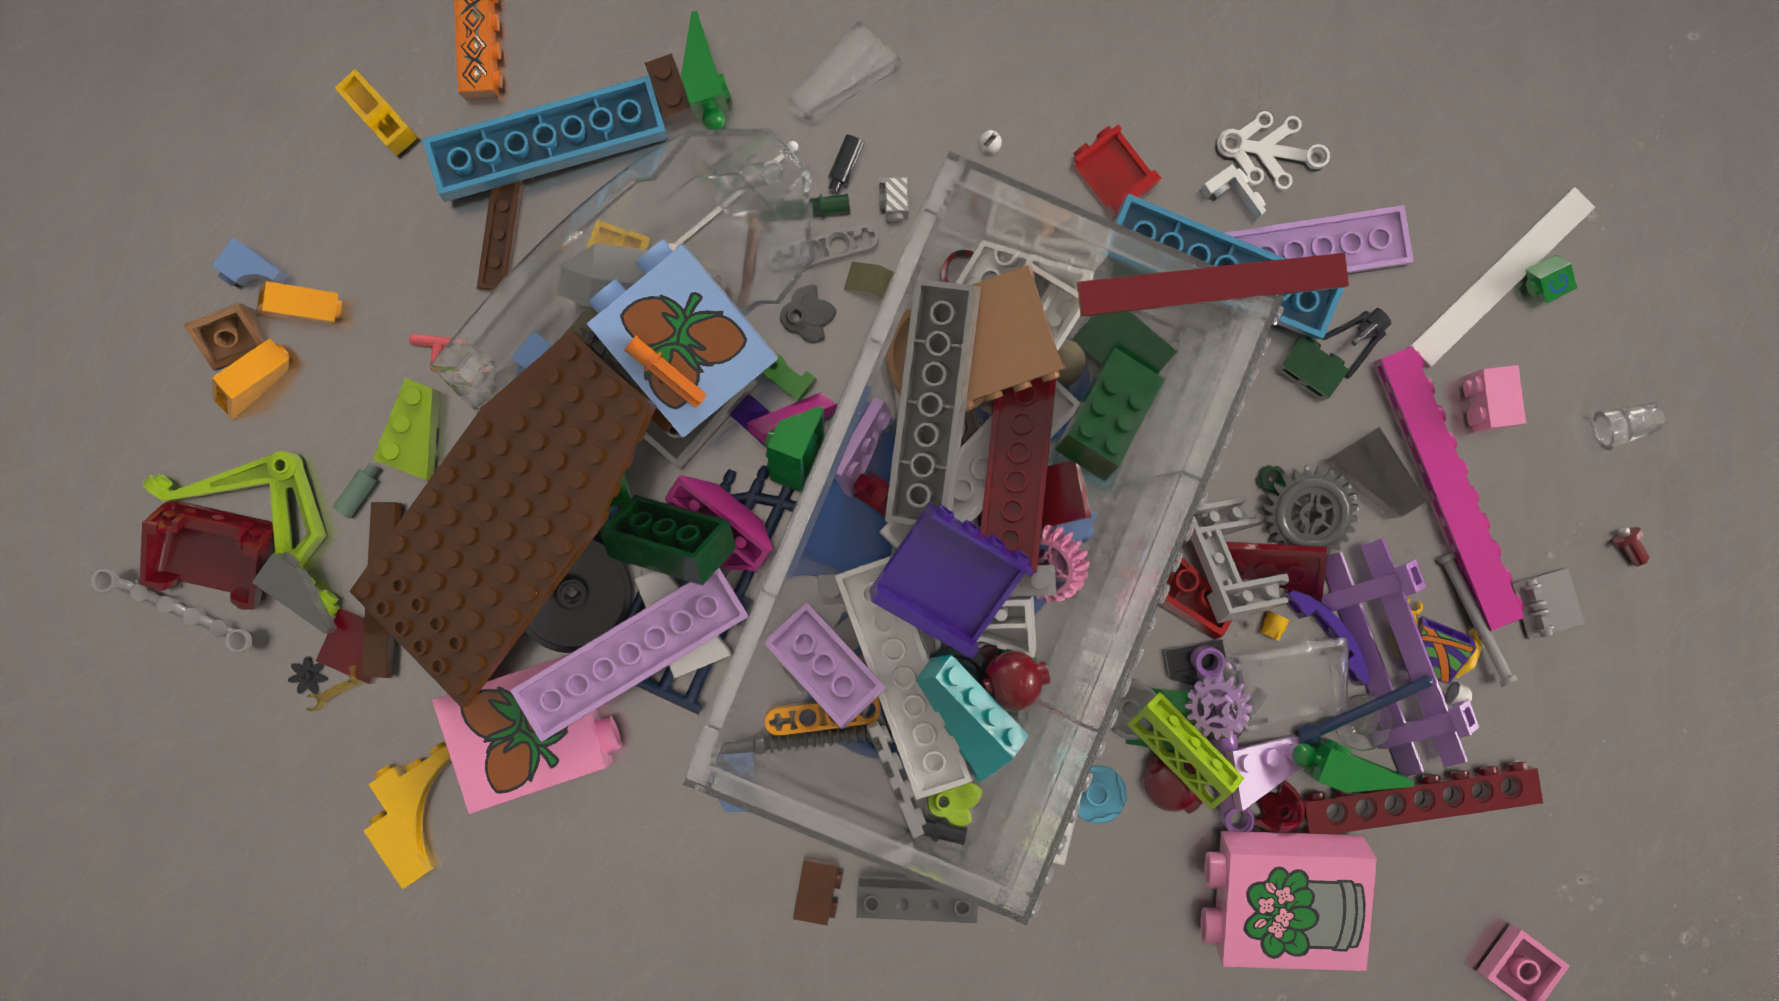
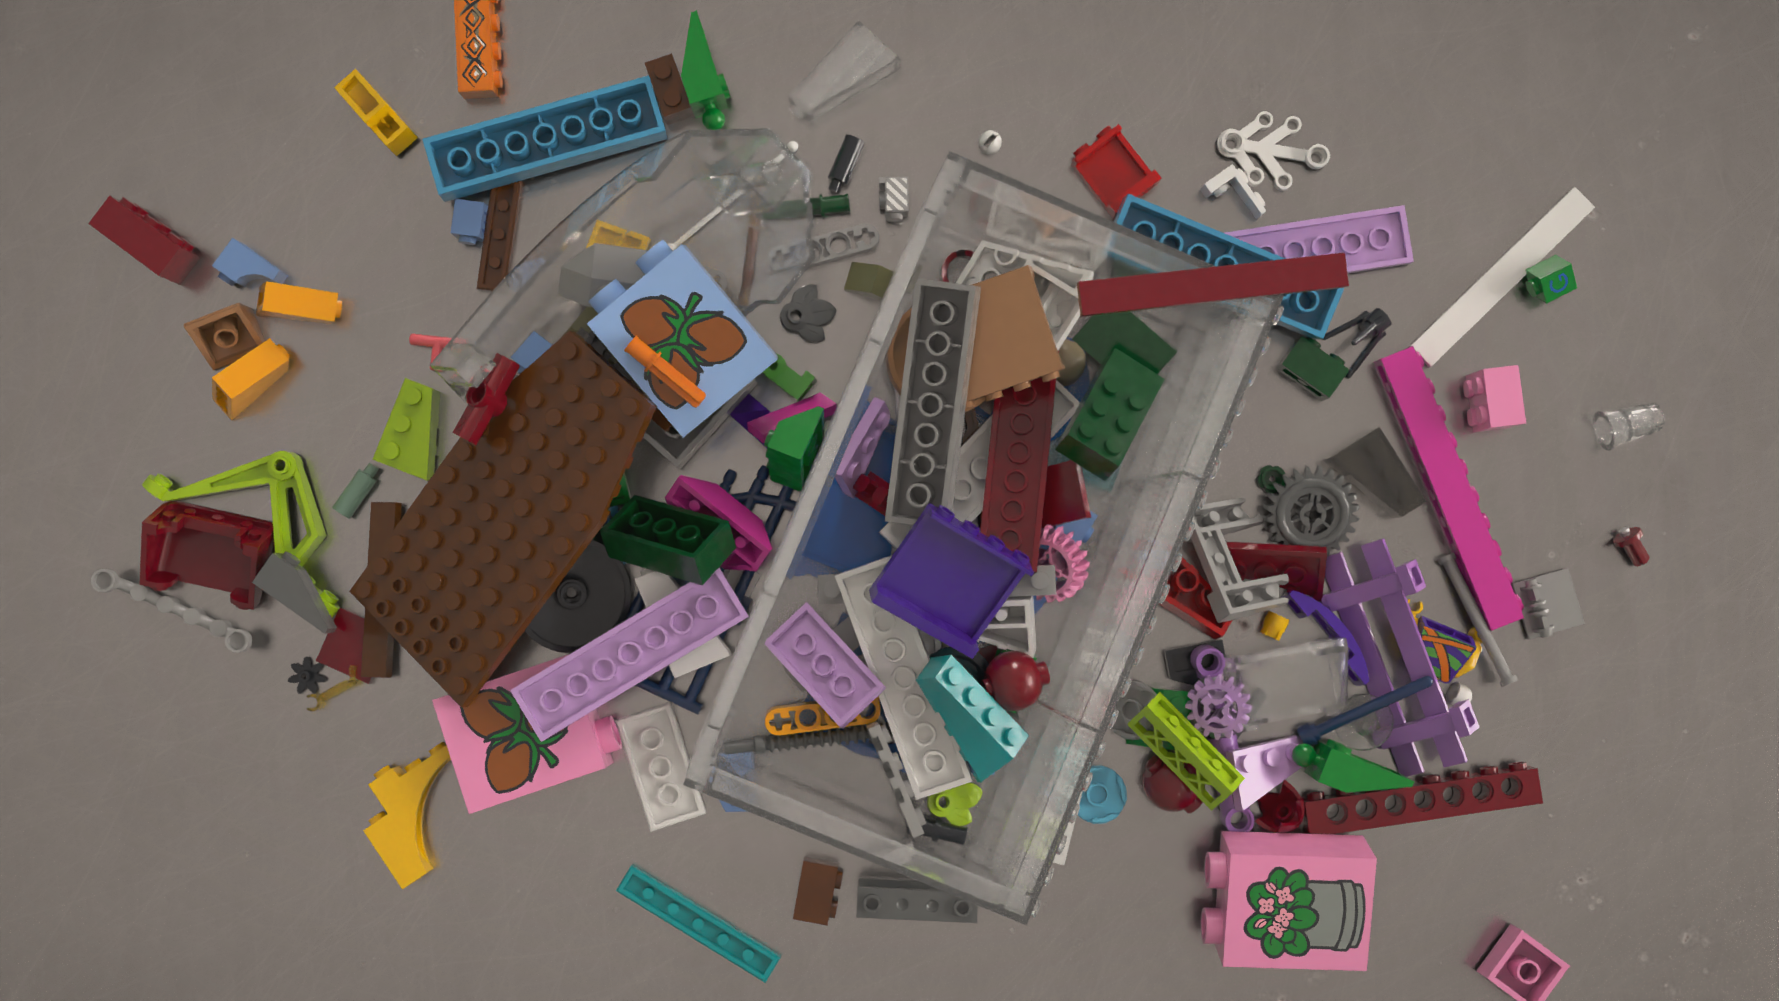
none -> dark red brick [88,195,201,285]
none -> medium blue brick [450,199,488,245]
none -> dark red piece [452,353,520,445]
none -> white tile [615,702,707,832]
none -> teal tile [616,864,781,983]

